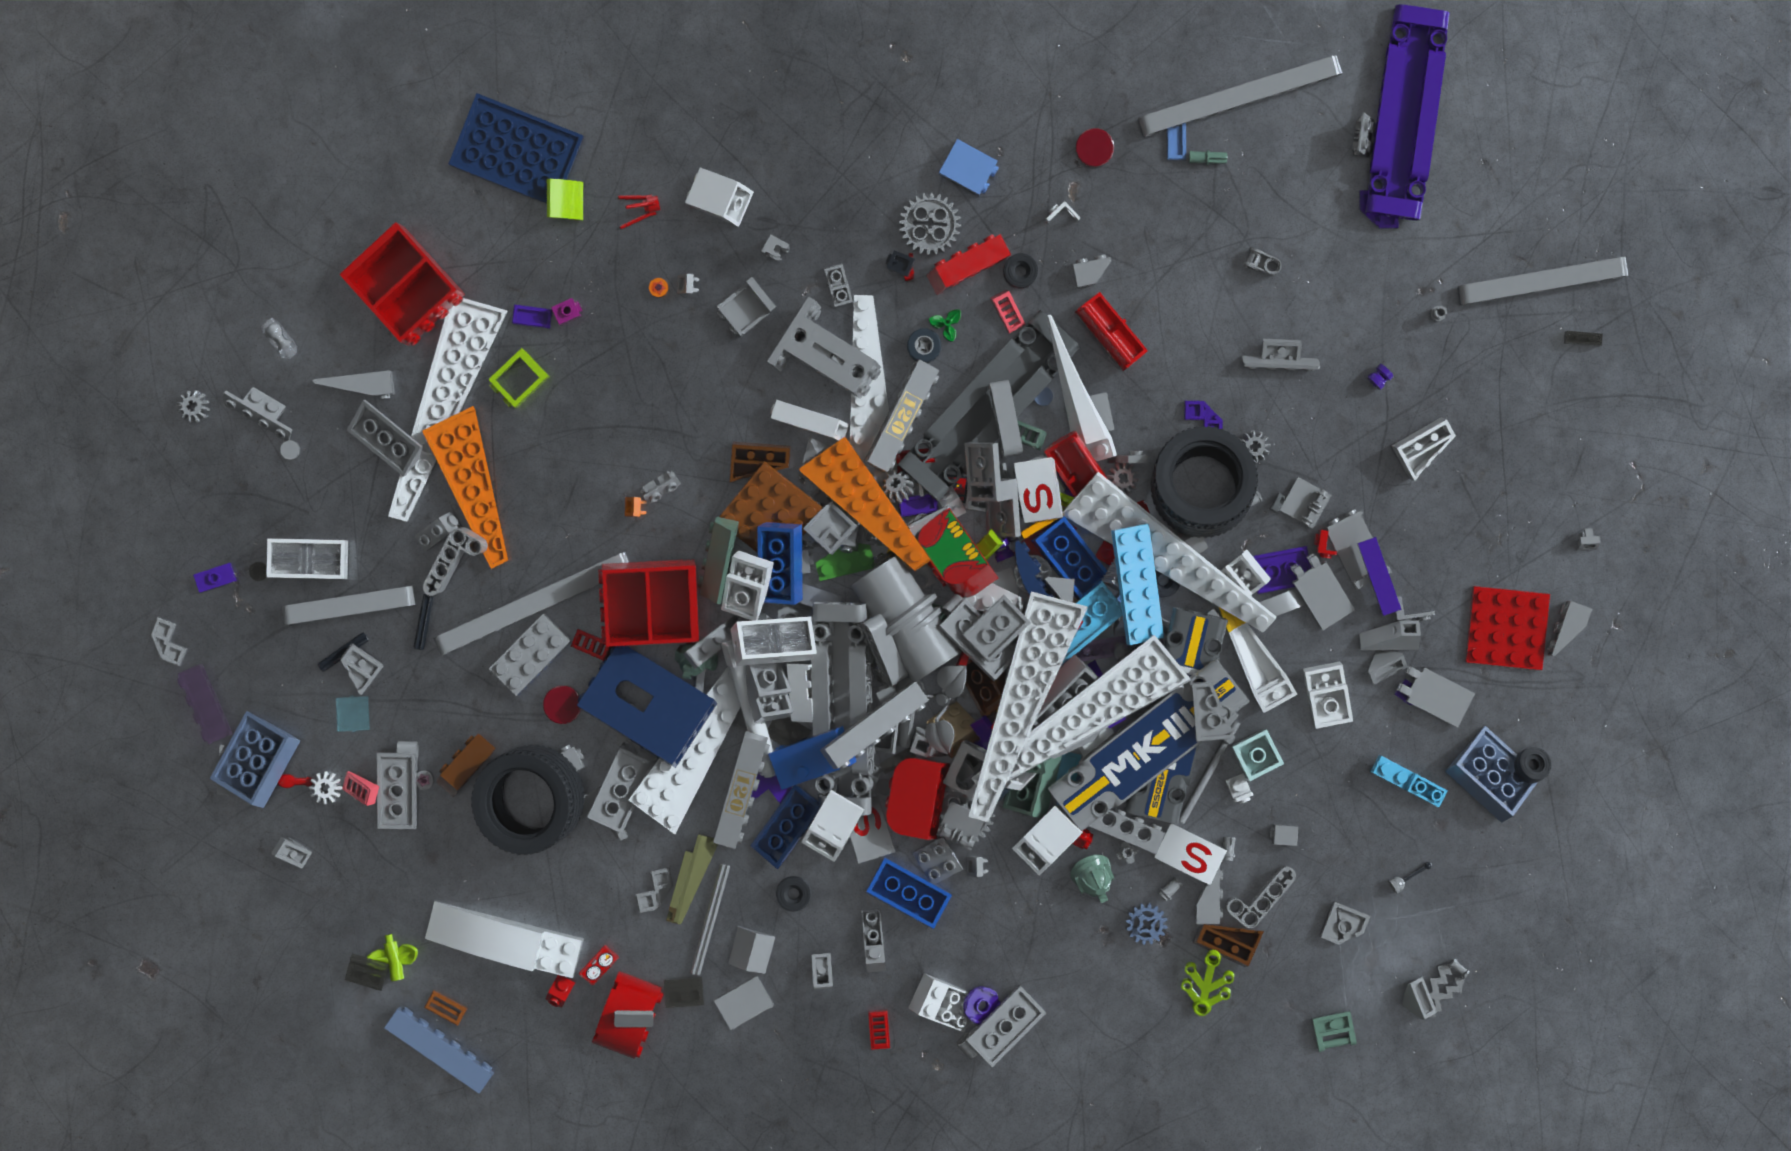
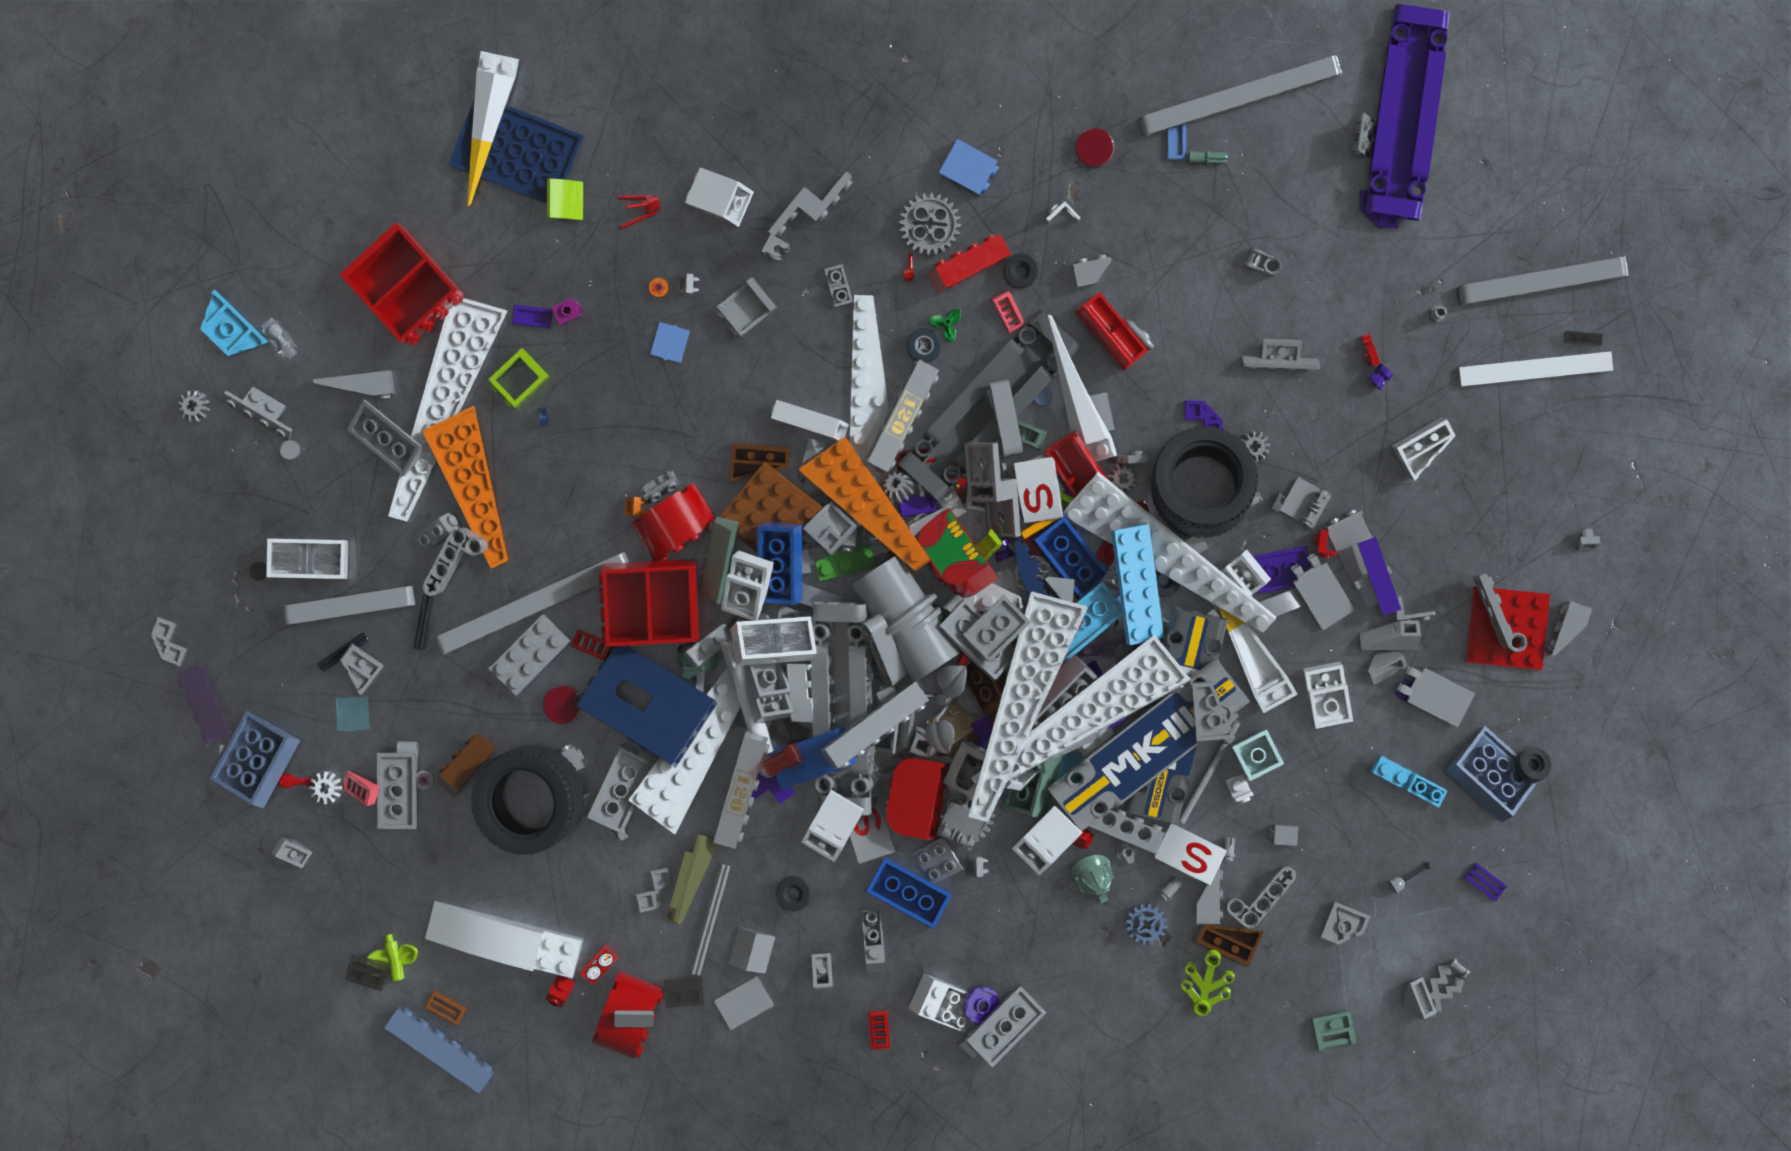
dark purple plate [193,563,237,593] -> none
dark blue slope [750,785,821,869] -> none
light grey brick [767,297,881,399] -> none
black bracket [886,250,916,277] -> none
none -> medium azure wing [200,289,269,356]
none -> white plate [467,51,519,206]
none -> dark blue tile [538,407,550,427]
none -> red cylinder [630,483,716,561]
none -> medium blue piece [650,322,690,363]
none -> clear red piece [763,743,804,776]
none -> light grey bracket [768,171,853,237]
none -> light grey piece [1126,320,1154,350]
none -> red plate [1360,333,1381,367]
none -> white tile [1458,351,1613,387]
none -> dark purple tile [1465,863,1507,902]
none -> light grey hinge [1472,573,1527,652]

